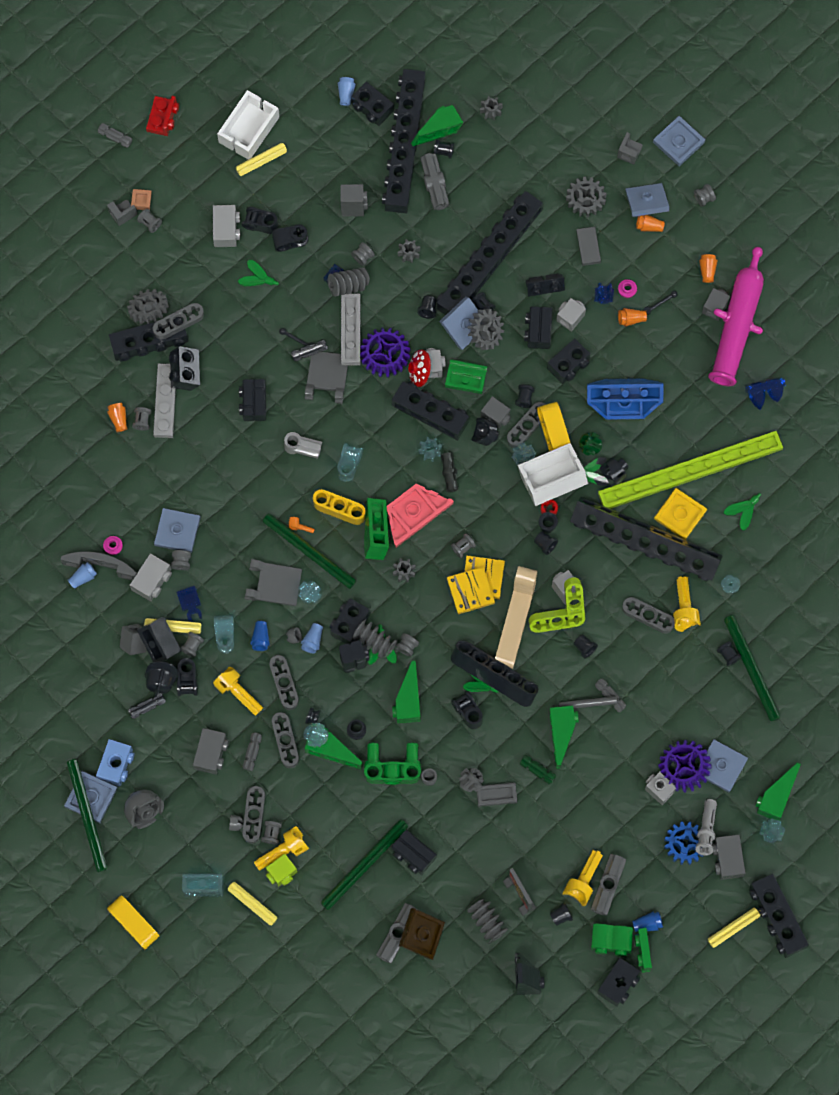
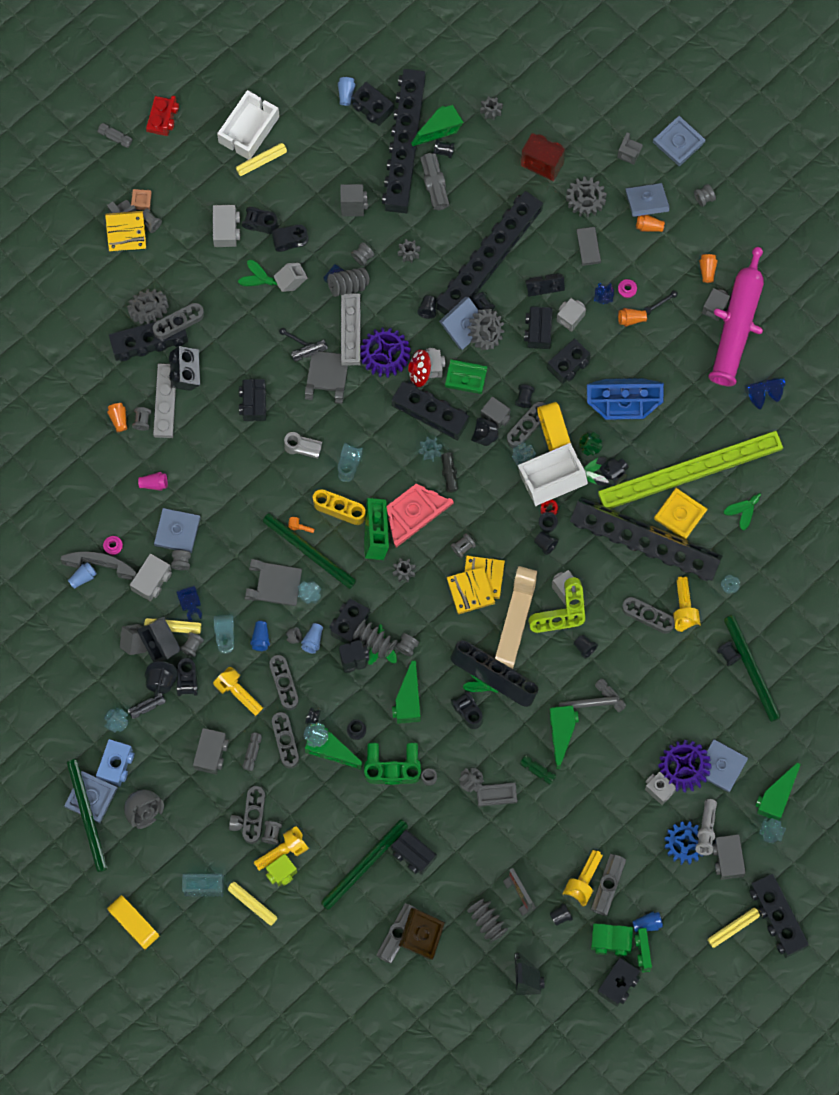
none -> clear light blue gear [104,708,128,733]
none -> yellow tile [105,211,146,251]
none -> dark pink cone [138,472,168,491]
none -> light grey brick [274,263,307,292]
none -> clear red brick [521,133,565,182]

